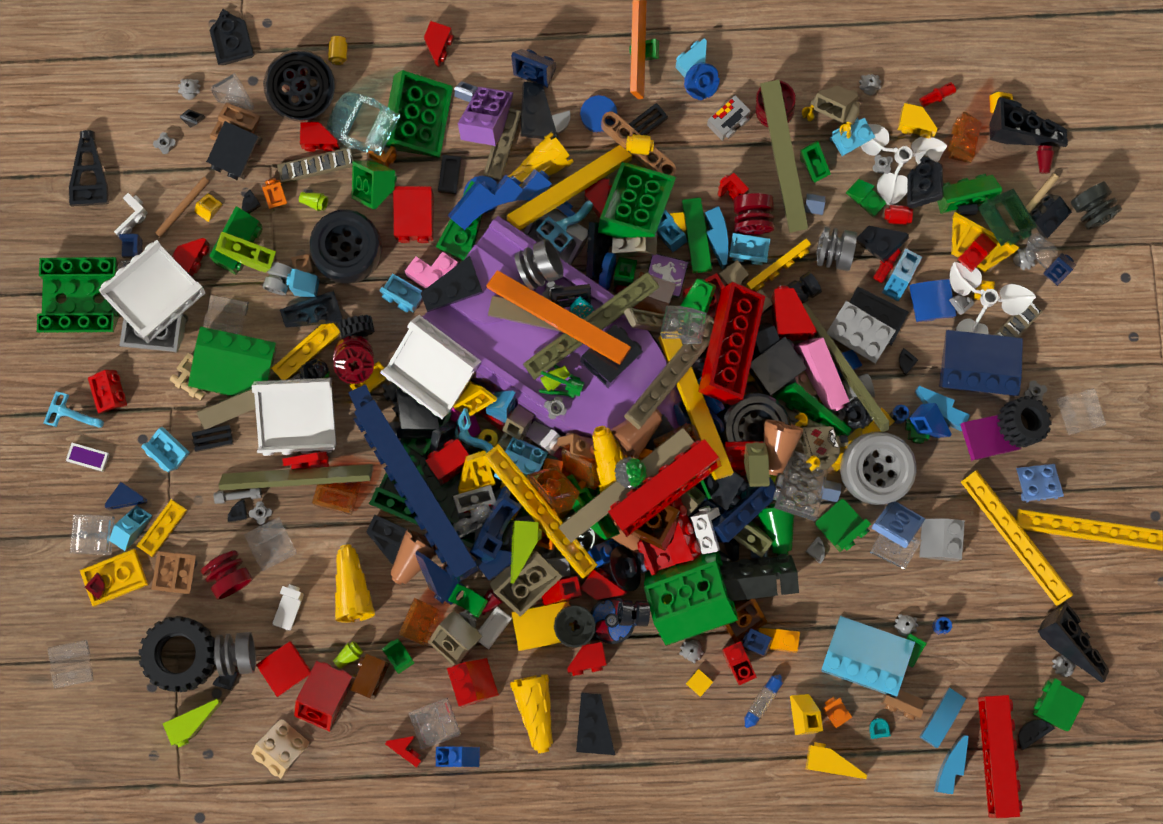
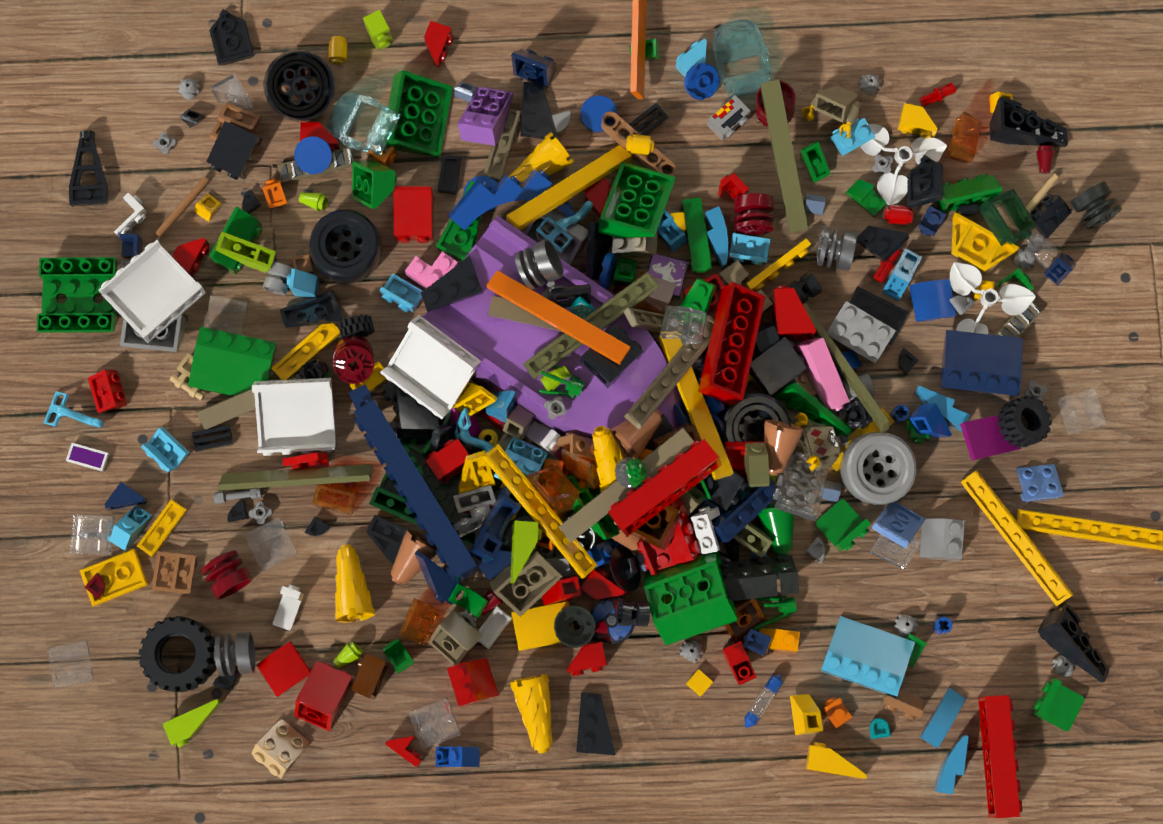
red slope [957,233,997,272] -> none
black tile [1018,720,1055,750] -> none
none -> blue tile [294,136,332,174]
none -> black tile [304,516,331,536]
none -> lime brick [363,10,393,50]
none -> clear light blue slope [712,20,771,99]
none -> green plant [753,596,797,630]
none -> dark blue bracket [918,205,947,236]
none -> green bracket [997,268,1034,292]

